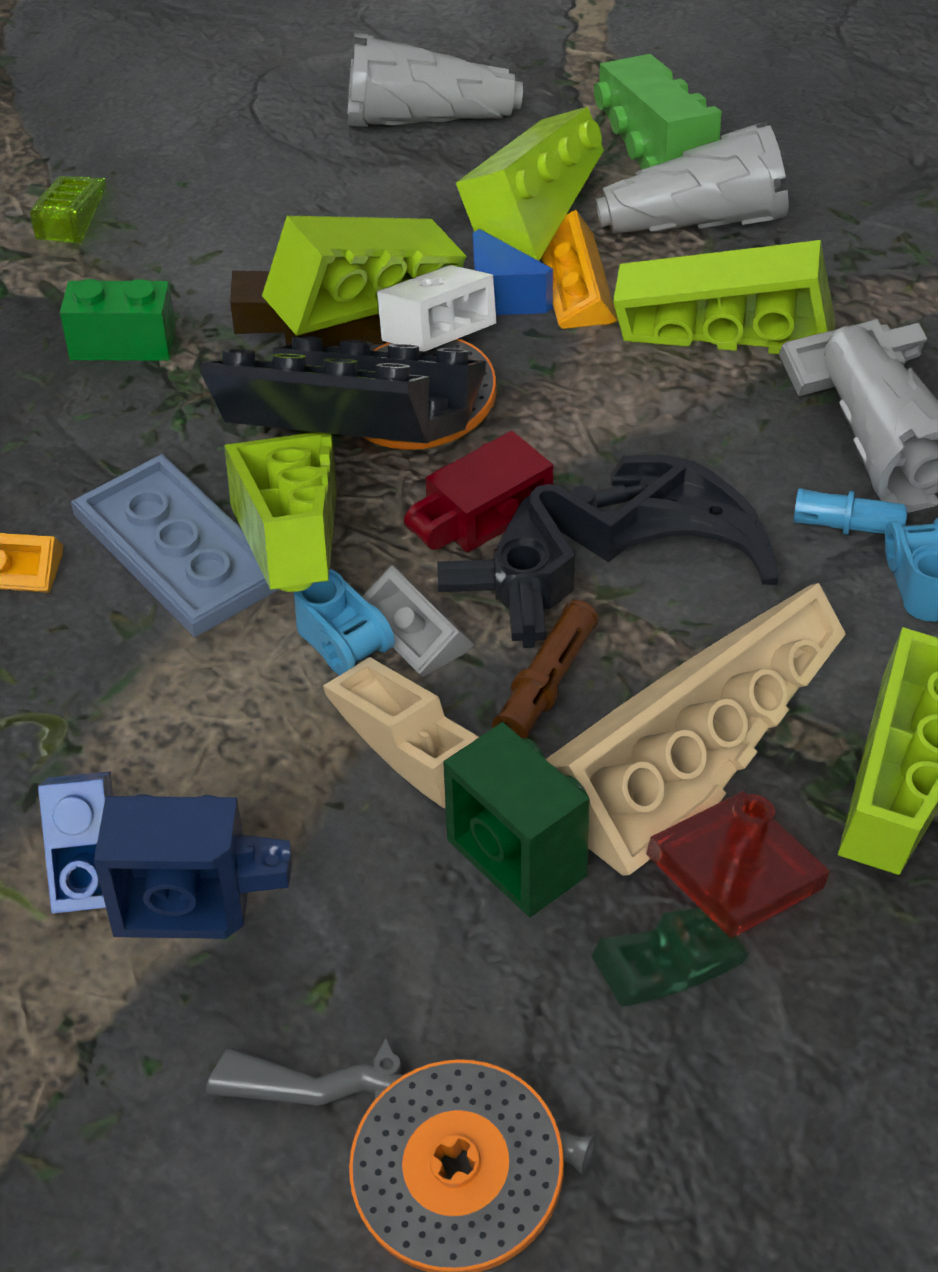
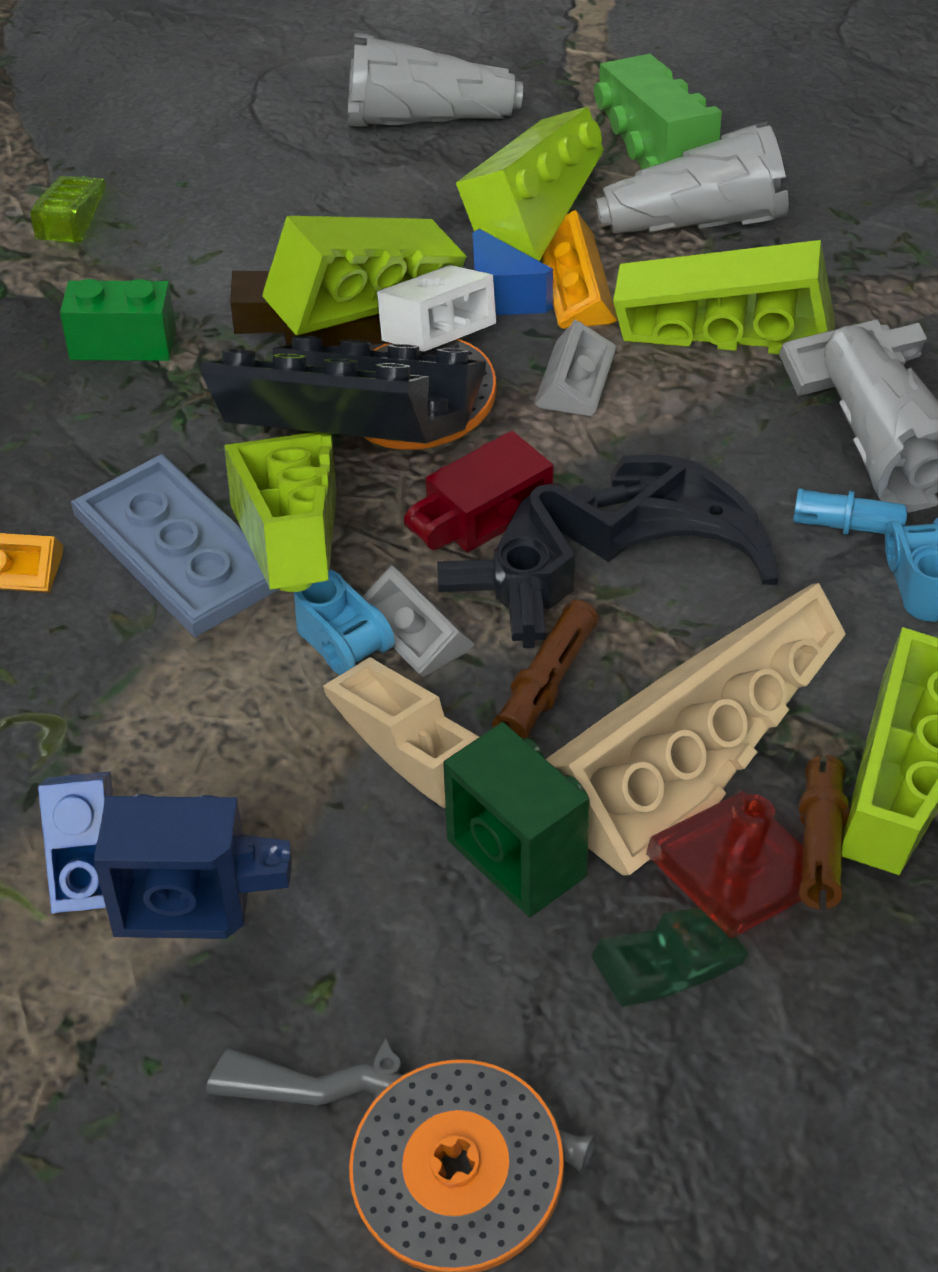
none -> light grey slope [534,320,617,416]
none -> reddish brown pin [799,755,849,910]

